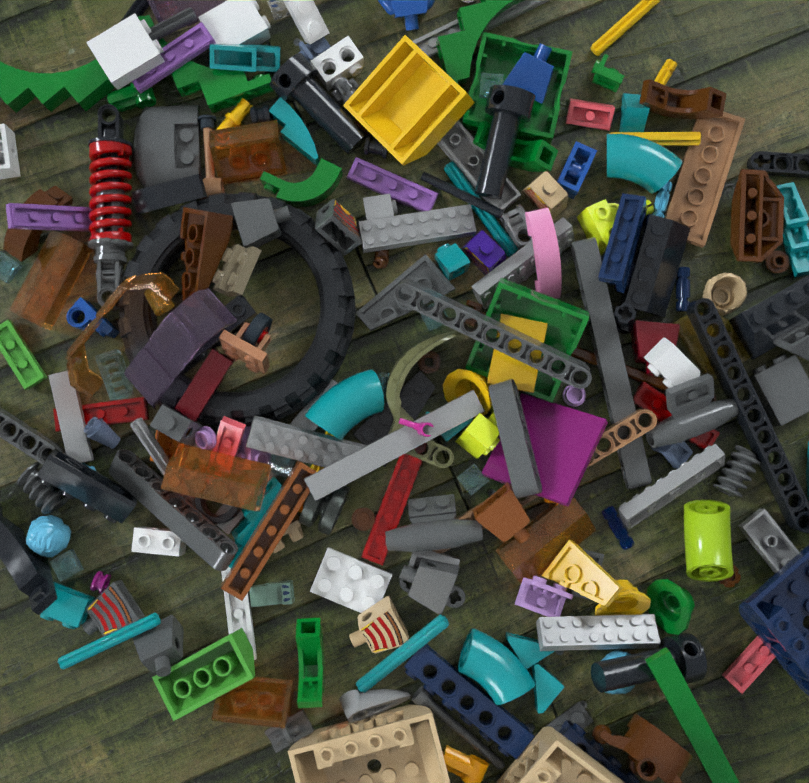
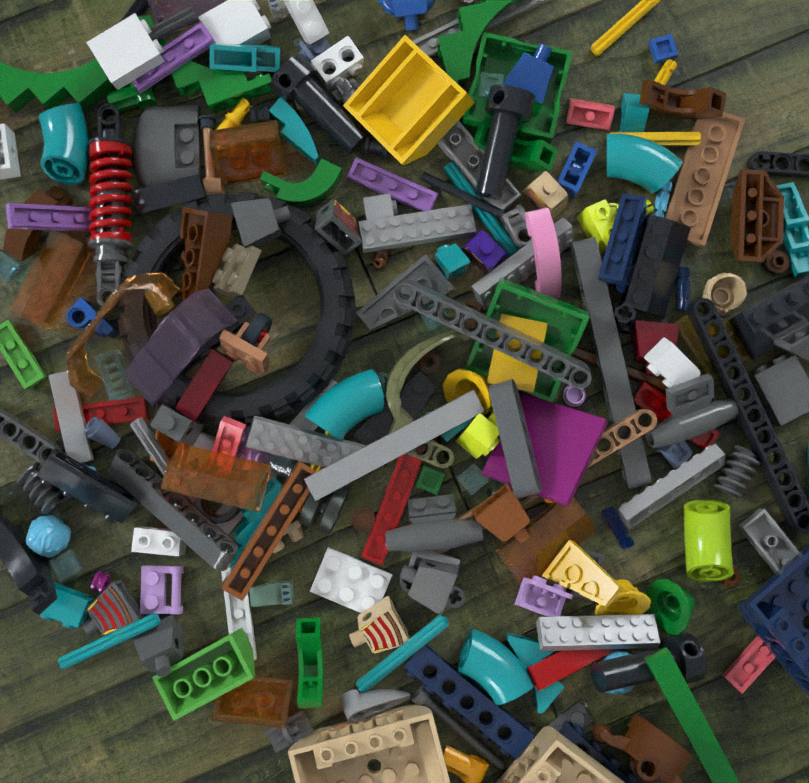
lavender plate [195,426,216,450] -> none
dark pink hand [399,418,434,437] -> none
green bracket [591,54,624,93] -> none
none -> teal brick [38,103,89,185]
none -> lavender plate [140,565,184,614]
none -> green tile [415,465,445,495]
none -> red tile [527,649,617,690]
none -> blue plate [648,33,679,64]

